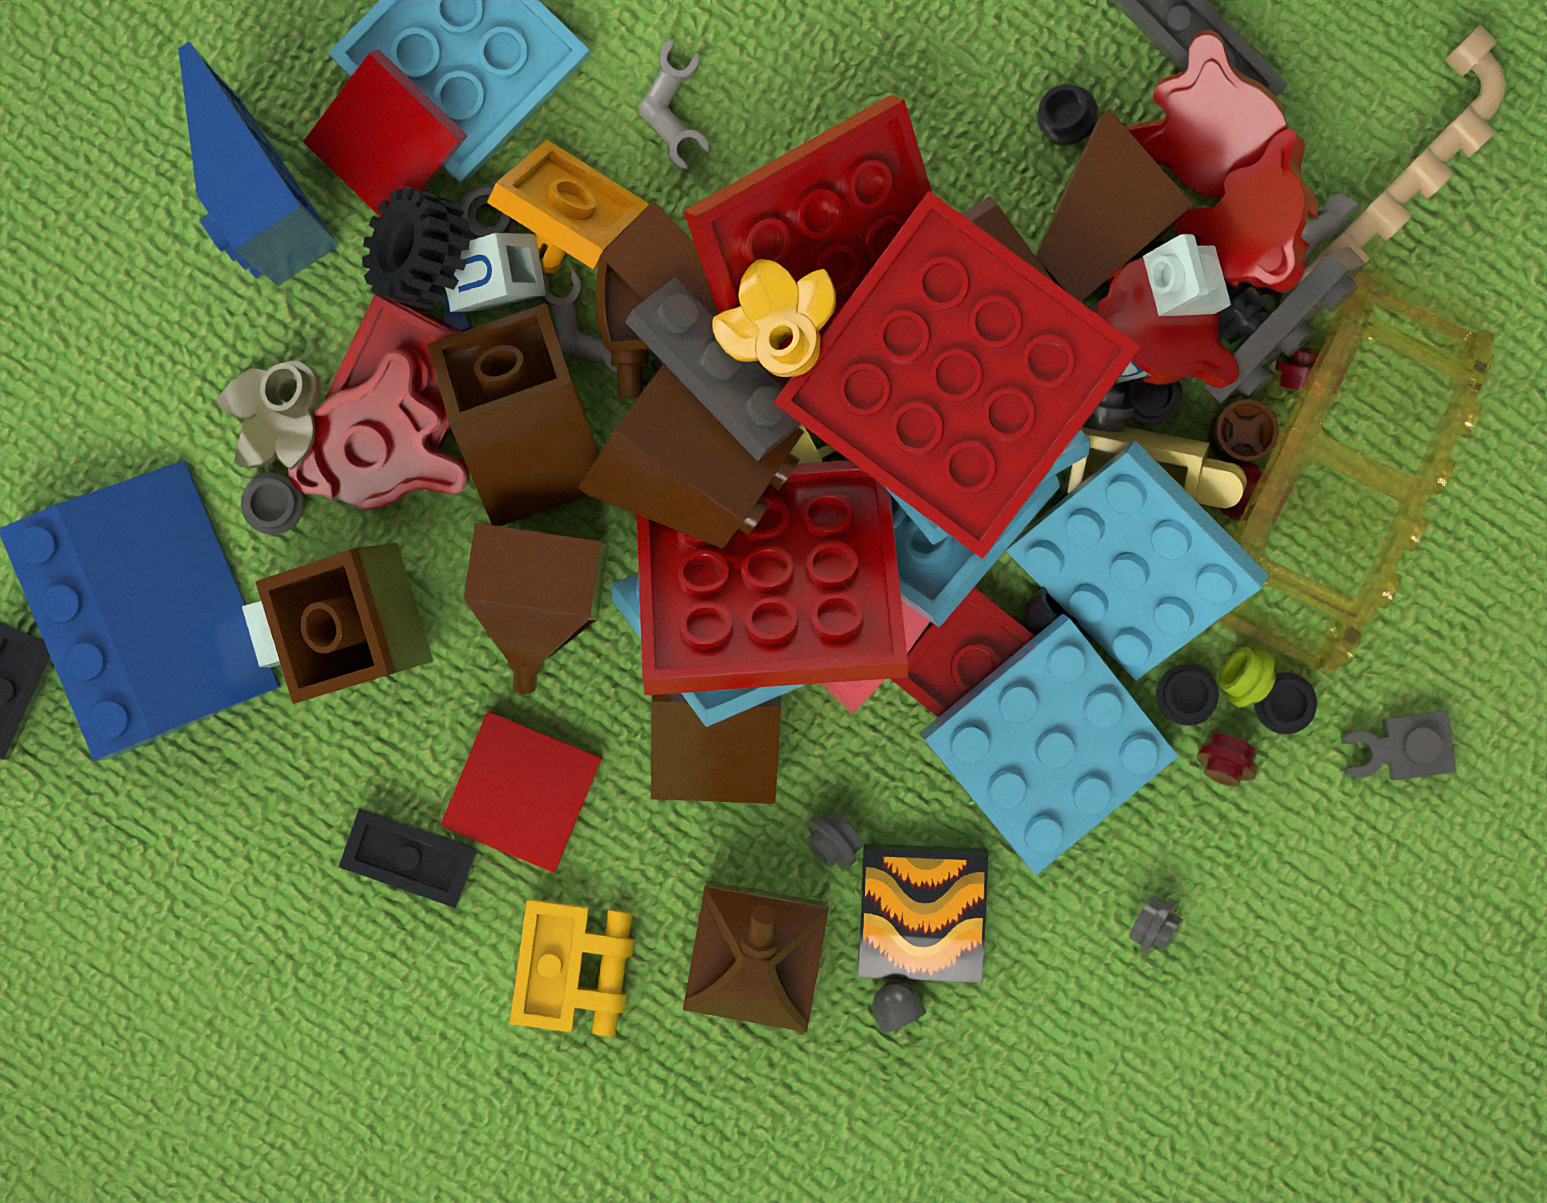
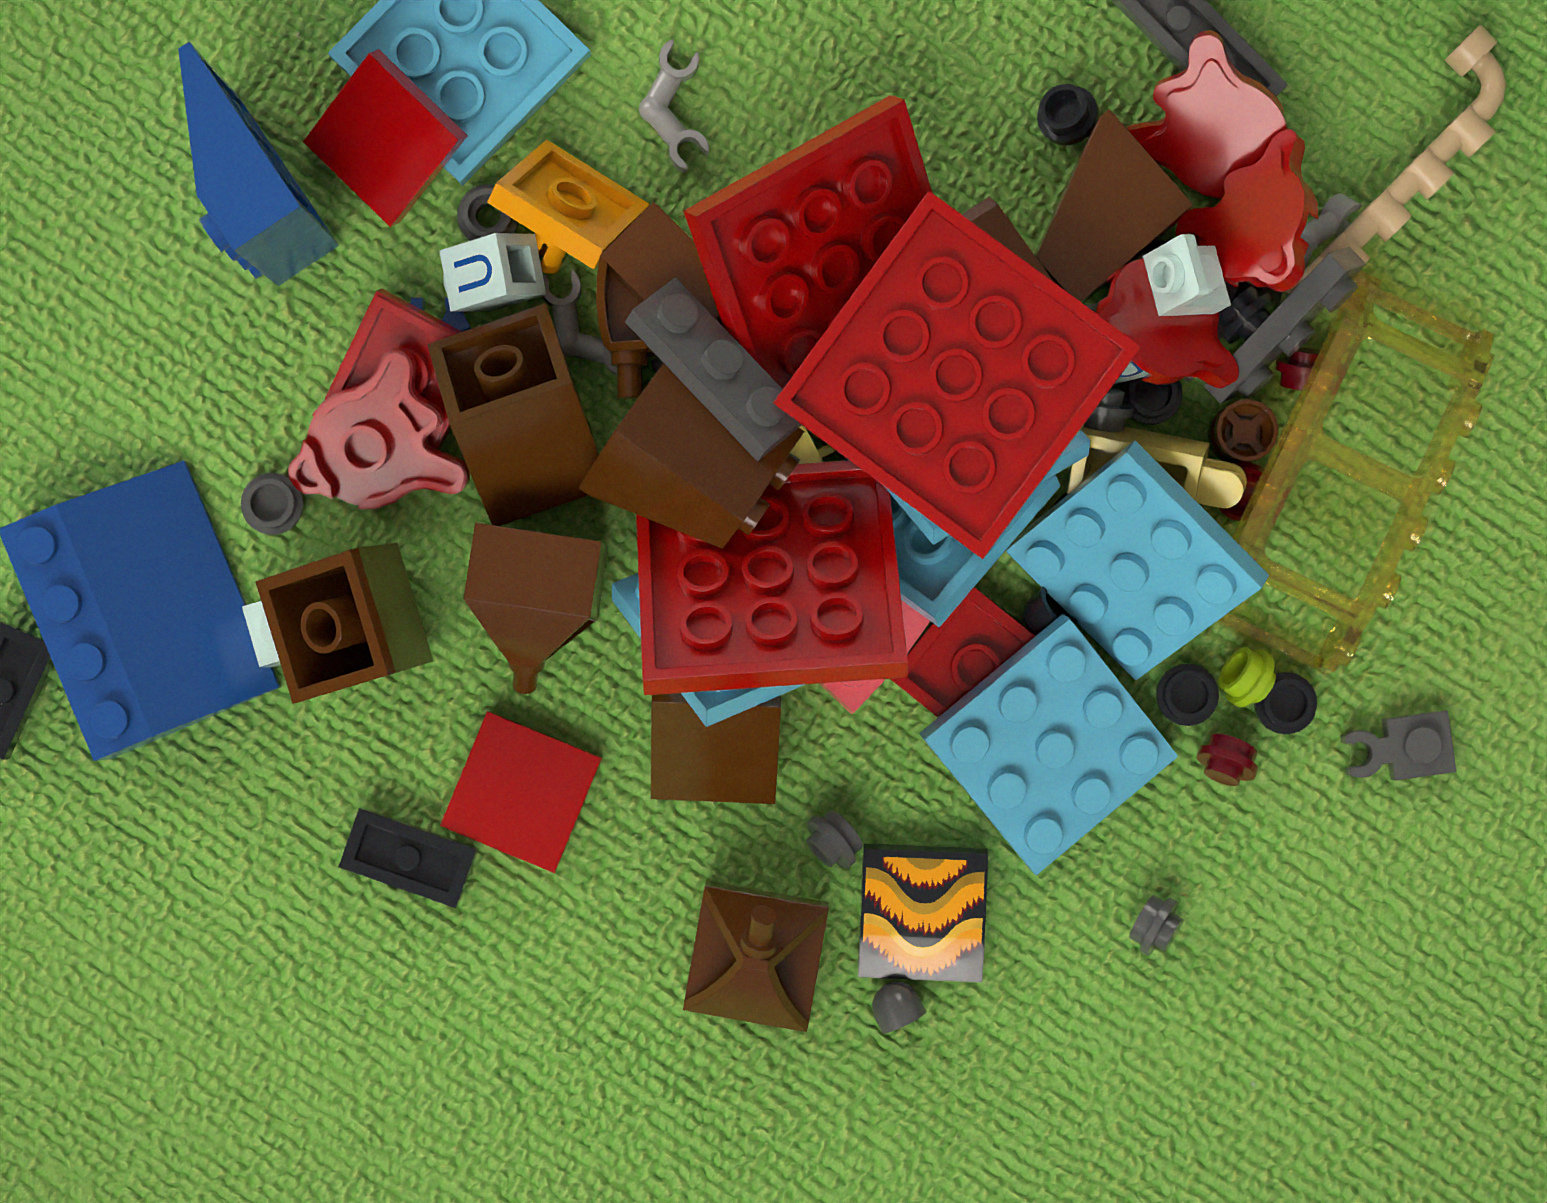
olive plate [216,361,321,469] -> none
black tyre [362,187,470,309] -> none
yellow plate [510,898,635,1037] -> none
yellow plate [712,259,836,377] -> none

